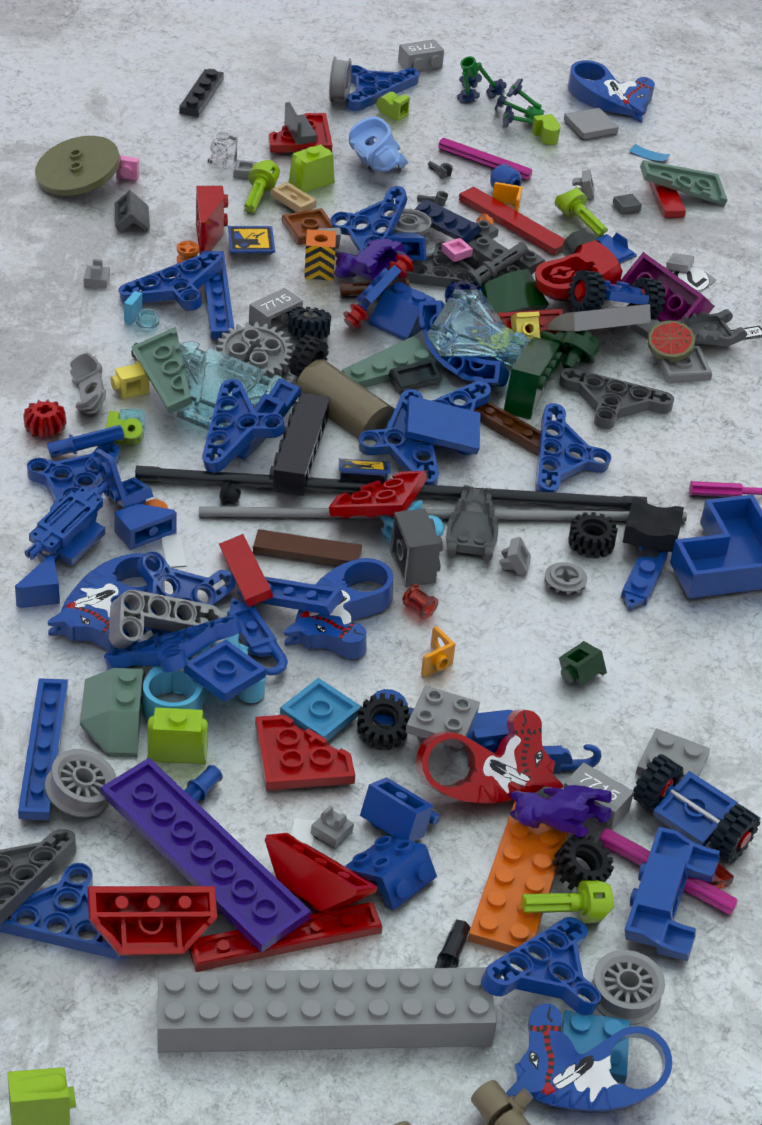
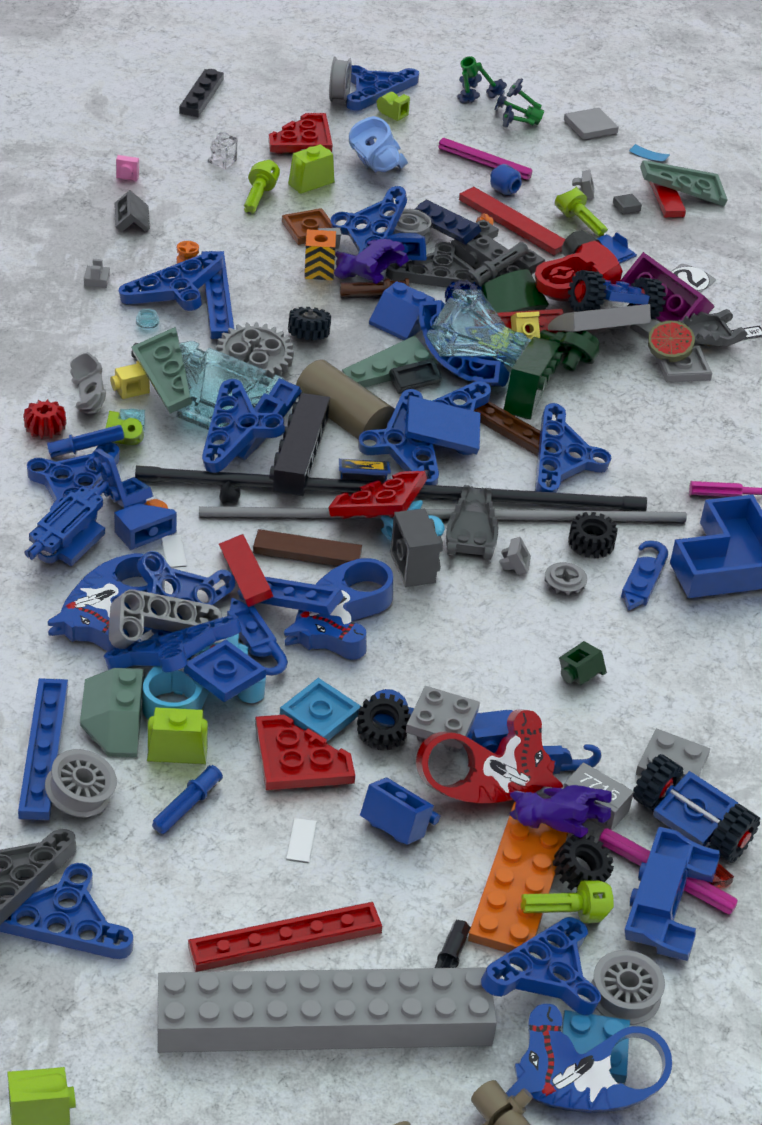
blue slope [15,555,60,608] -> none
olive plate [35,136,121,196] -> none
red wedge [87,886,217,956] -> none
dark purple plate [101,758,311,953] -> none
medium azure tile [124,291,142,324] -> none
red slope [196,185,228,255] -> none
piece [228,226,275,254] -> none
light grey tile [233,160,258,179] -> none
light grey brick [249,288,303,332] -> none
red wedge [265,833,377,912] -> none
tan plate [271,182,317,212] -> none
dark grey panel [284,102,317,145] -> none
black tyre [289,335,329,377] -> none
light grey tile [310,805,354,848] -> none
plate [343,254,414,329] -> none
blue bracket [345,836,437,910] -> none
light grey brick [398,39,444,71] -> none
clear red bush [402,584,439,619] -> none
dark grey hand [417,191,448,207] -> none
light orange bracket [421,626,456,677] -> none
dark grey hand [428,161,453,179] -> none
bright pink plate [441,238,473,262] -> none
light orange bracket [492,182,523,212] -> none
lime leg [532,114,561,145] -> none
dark grey beam [559,368,674,429] -> none
blue animal [568,60,655,122] -> none
black brick [623,498,684,552] -> none
light grey tile [666,253,694,273] -> none

